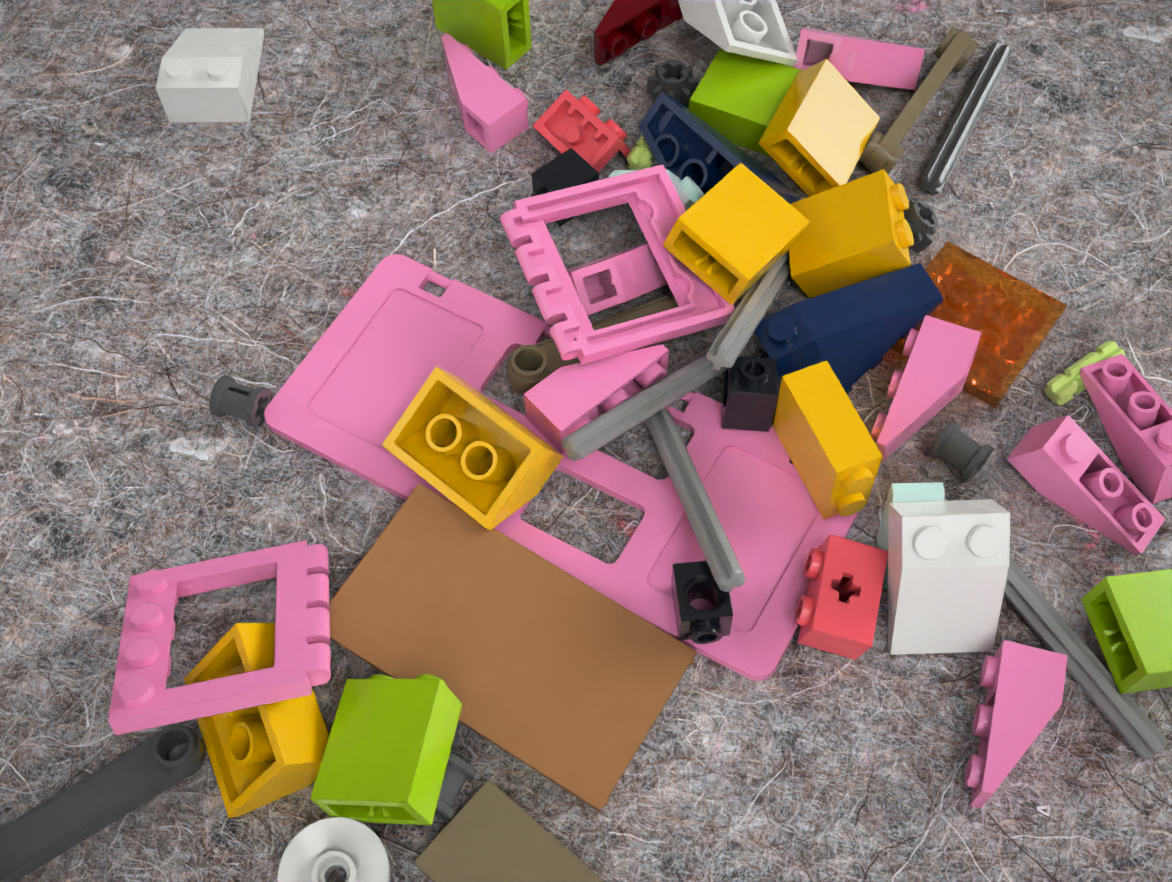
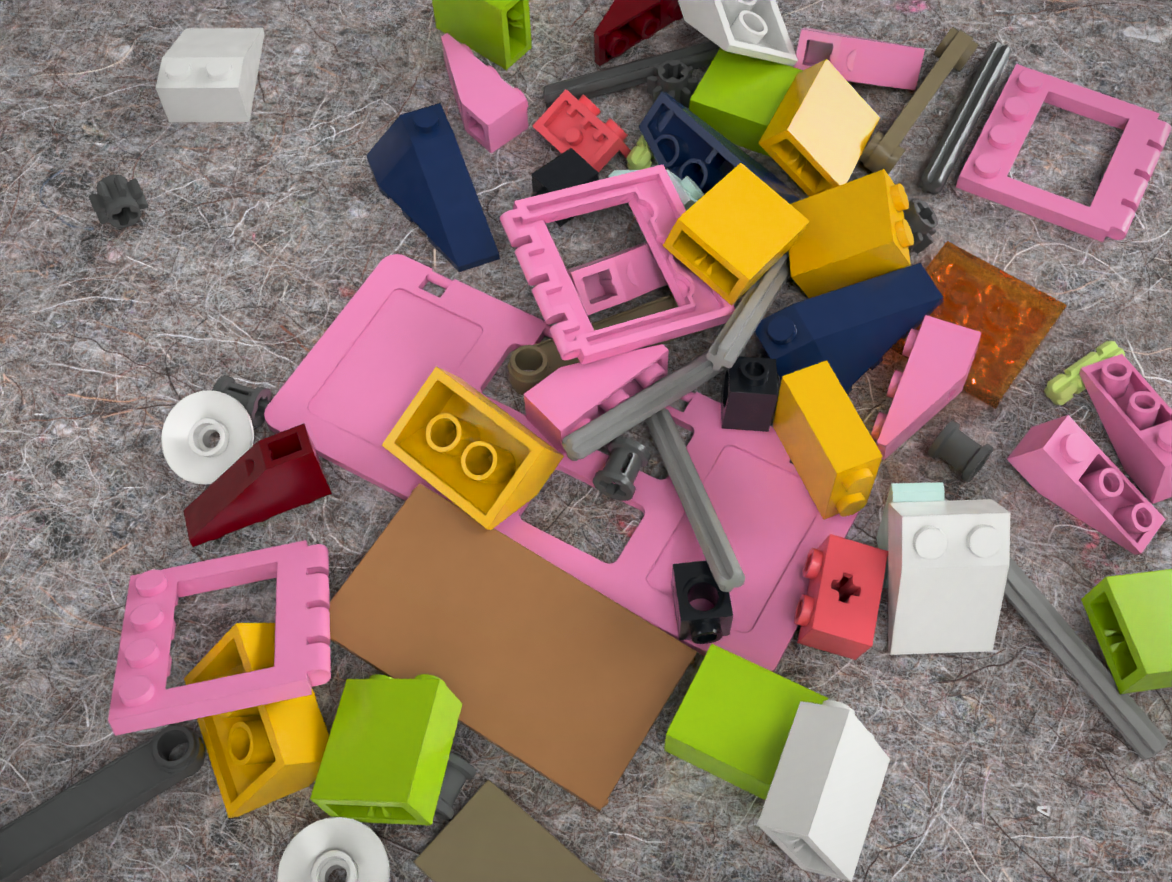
bright pink slope [965,640,1068,809] -> none
none -> dark grey gear [89,175,148,228]
none -> white dish [161,390,254,485]
none -> dark red slope [183,424,332,547]
none -> dark blue wedge [366,103,500,272]
none -> dark grey axle [543,40,720,108]
none -> dark grey bush [593,437,651,501]
none -> lime brick [664,643,828,800]
none -> white brick [757,700,890,882]
none -> bright pink hinge [956,64,1171,242]

